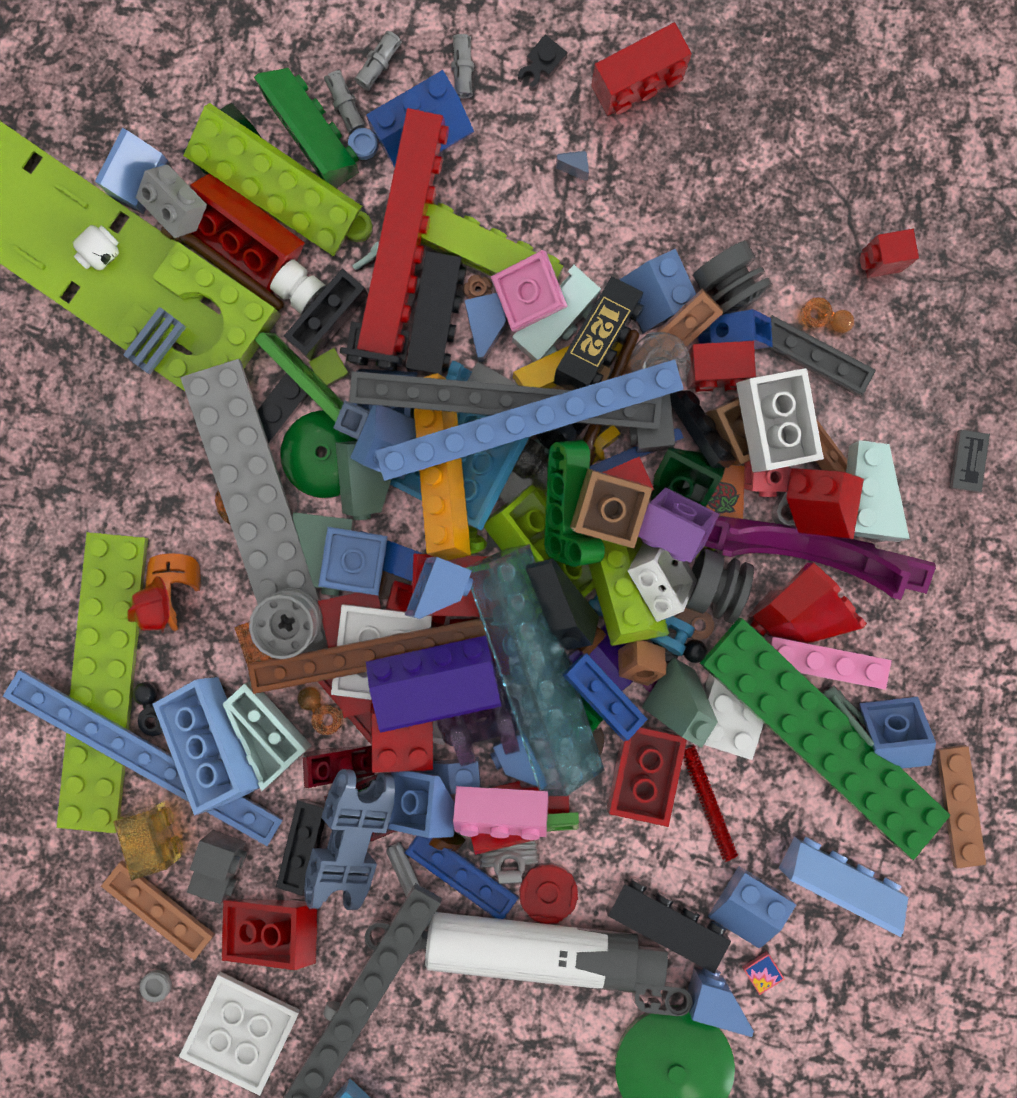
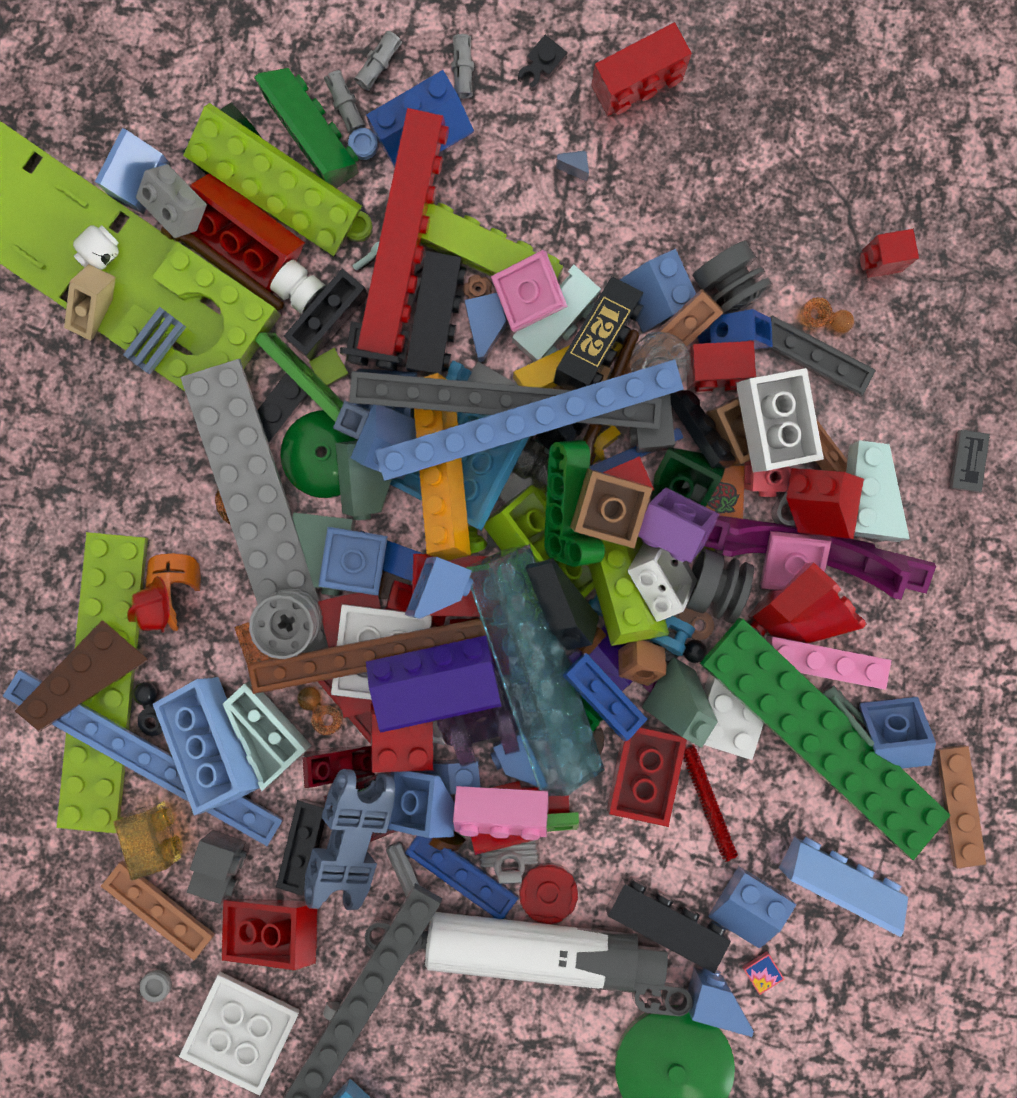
none -> reddish brown wing [15,620,148,732]
none -> tan slope [64,264,116,341]
none -> bright pink tile [760,531,832,590]

